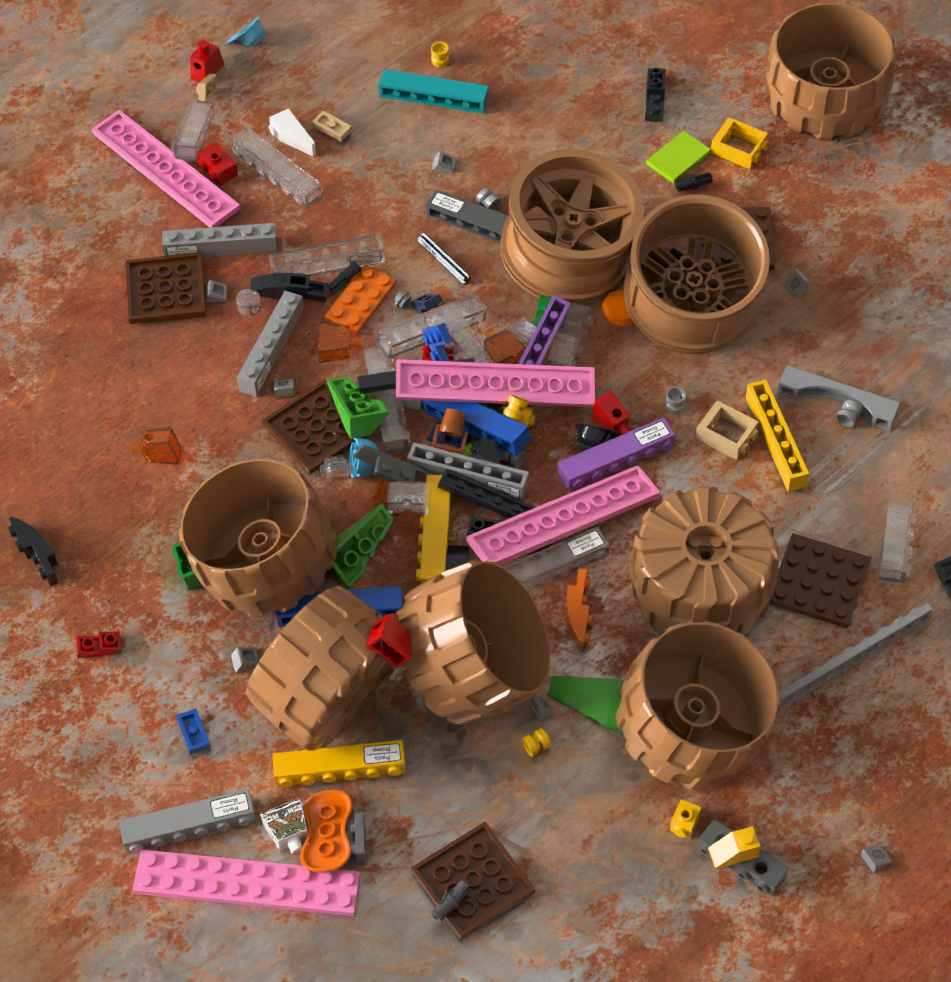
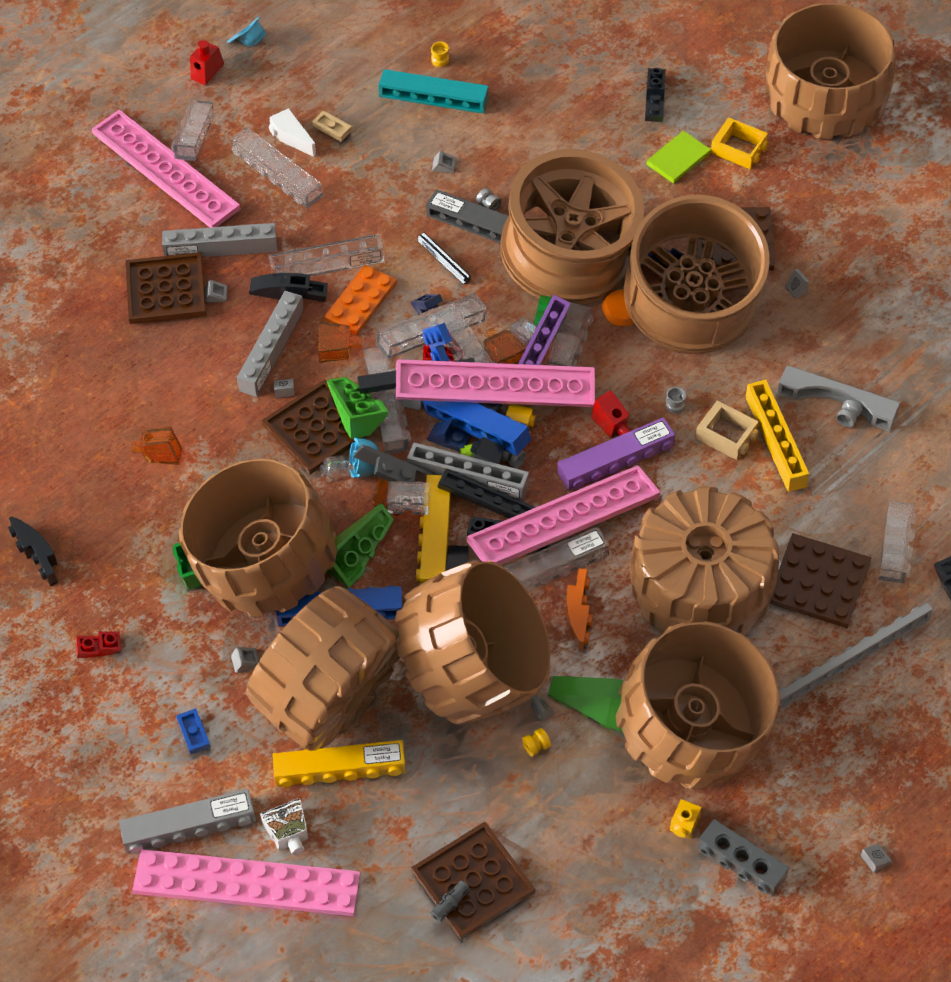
tan plate [196,74,217,101] -> none
red brick [197,142,238,186] -> none
clear head [236,289,261,317] -> none
orange plate [300,790,353,872] -> none
black axle [328,261,362,294] -> none
flat silver bracket [345,812,366,866] -> none
red torso [366,613,412,669] -> none
light grey plate [394,291,412,309] -> none
dark orange piece [432,408,468,453] -> none
yellow wheel [503,395,529,420] -> none
black piece [575,423,621,450] -> none
black axle [675,172,713,192] -> none
yellow slope [708,826,761,869] -> none

